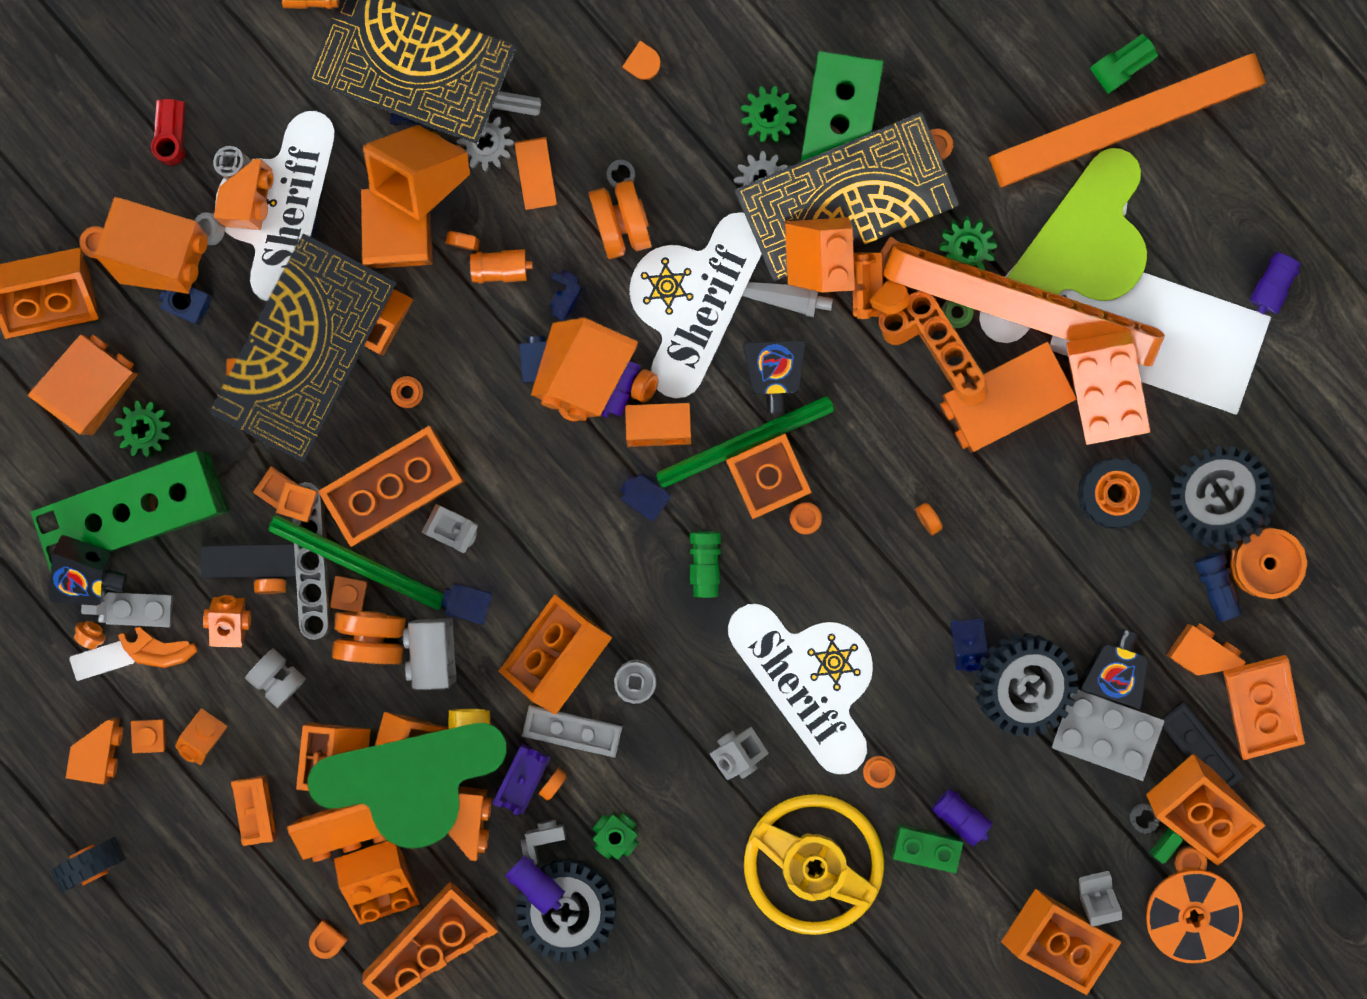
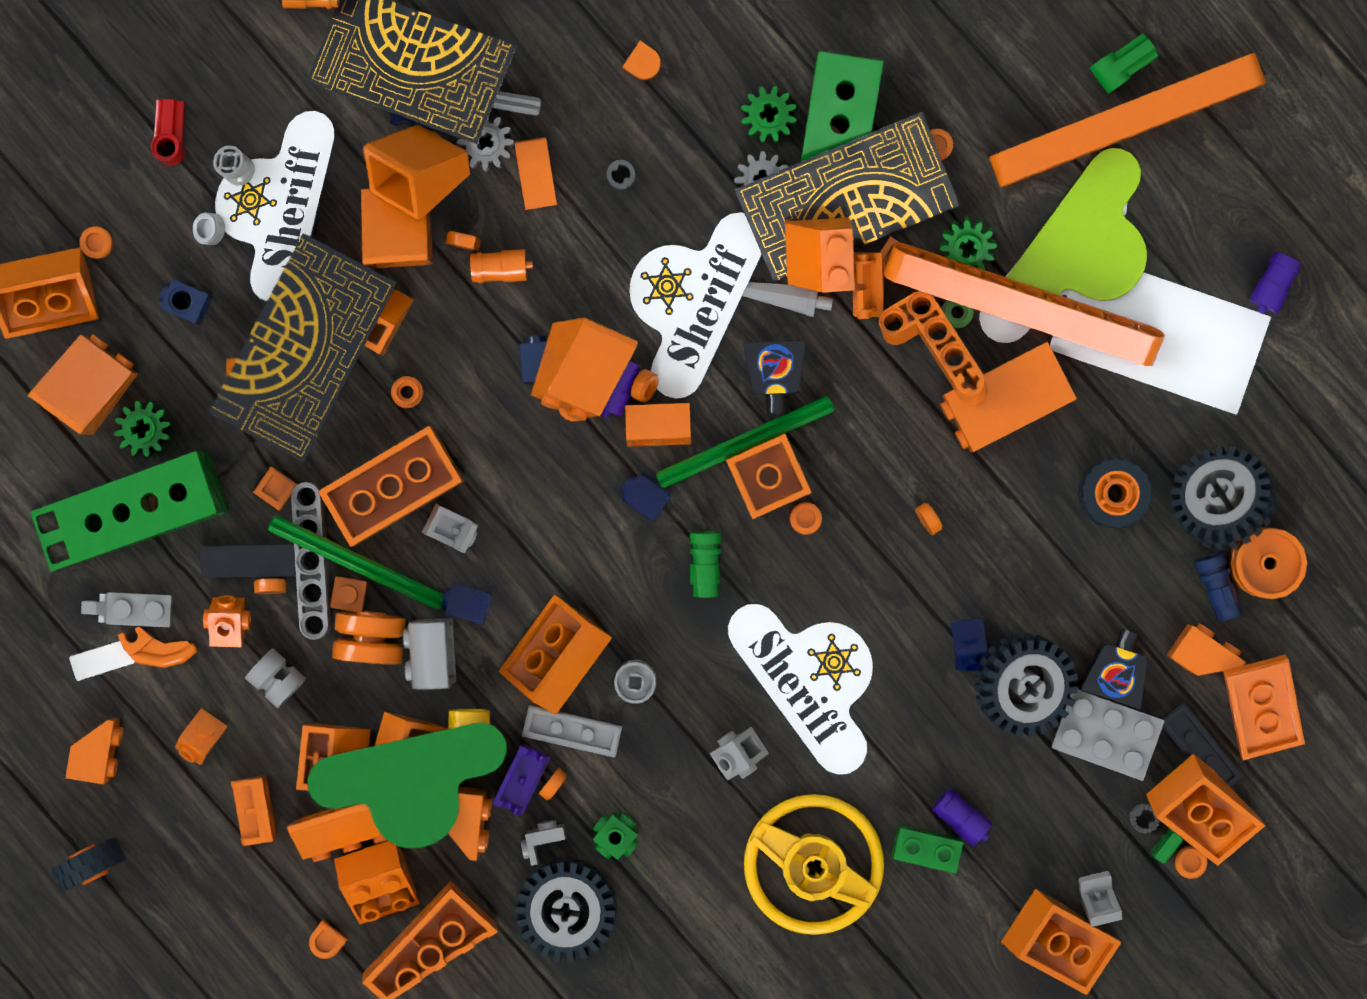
black torso [49,535,127,606] -> none
orange plate [74,621,106,649] -> none
orange slope [95,197,208,294] -> none
orange plate [131,719,166,753] -> none
orange slope [214,159,274,230] -> none
orange plate [276,482,318,522] -> none
dark purple piece [505,855,566,915] -> none
clear blue bracket [550,270,583,321] -> none
orange wheel [589,179,652,260] -> none
orange plate [863,756,895,788] -> none
orange tile [870,279,910,314] -> none
brick [1066,330,1150,445] -> none
orange piece [1146,869,1243,963] -> none

